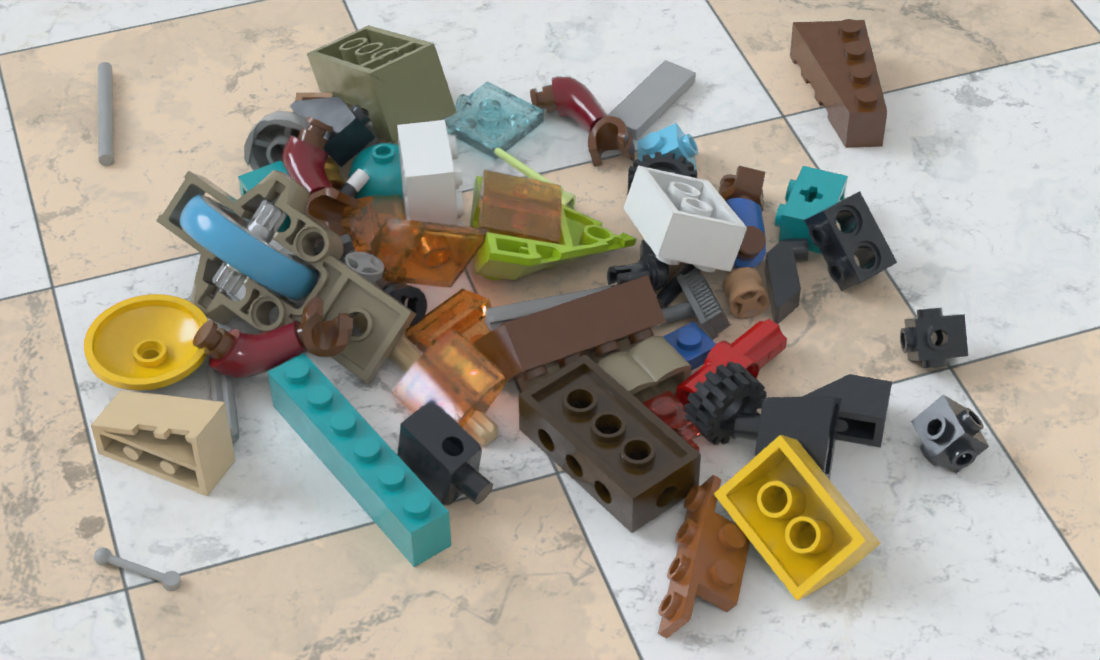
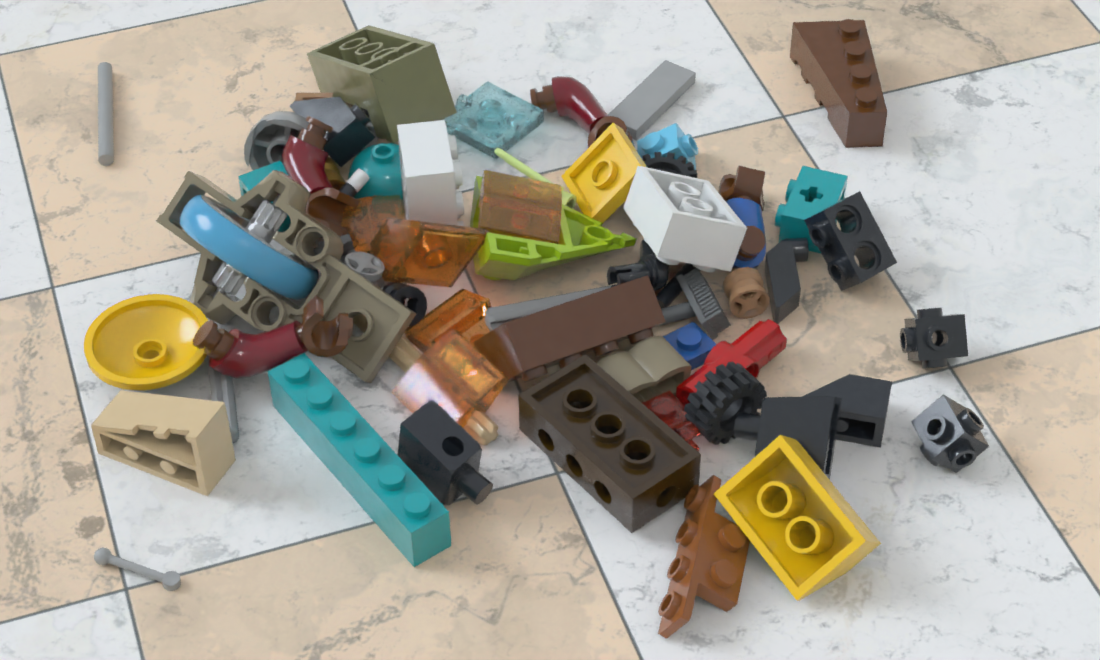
none -> yellow plate [561,123,647,224]

